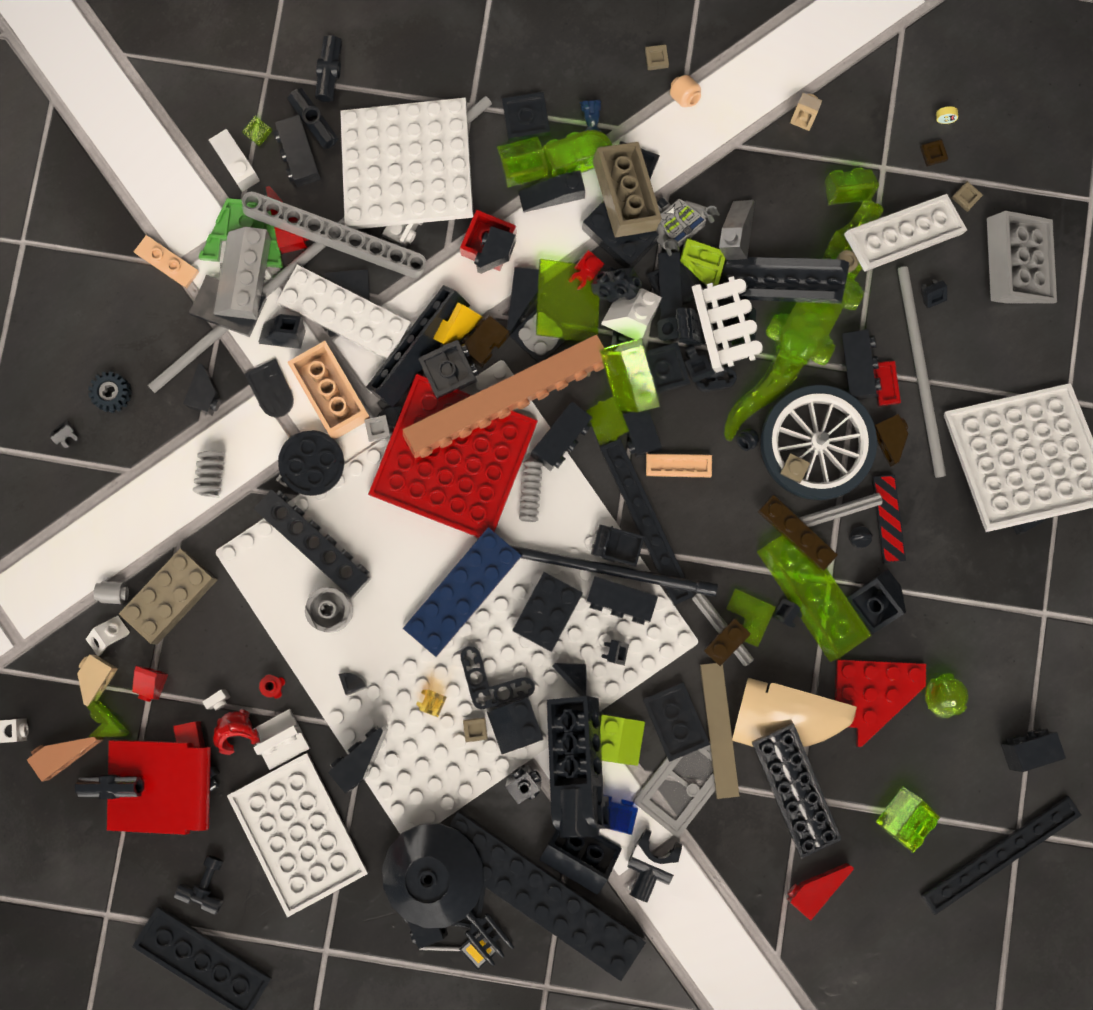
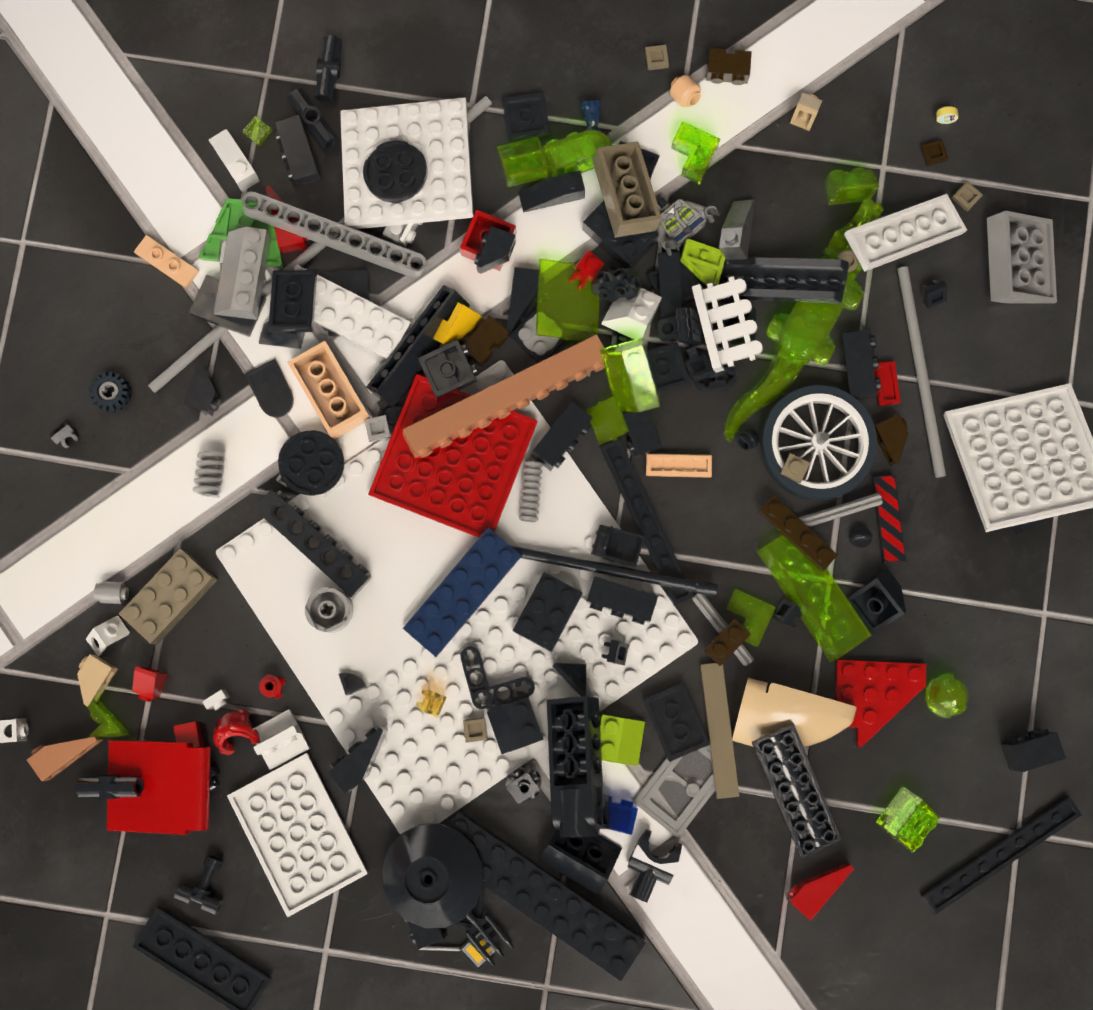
none -> black tile [268,270,317,333]
none -> black tile [363,140,428,203]
none -> clear neon green brick [671,121,721,184]
none -> dark brown brick [706,48,752,85]

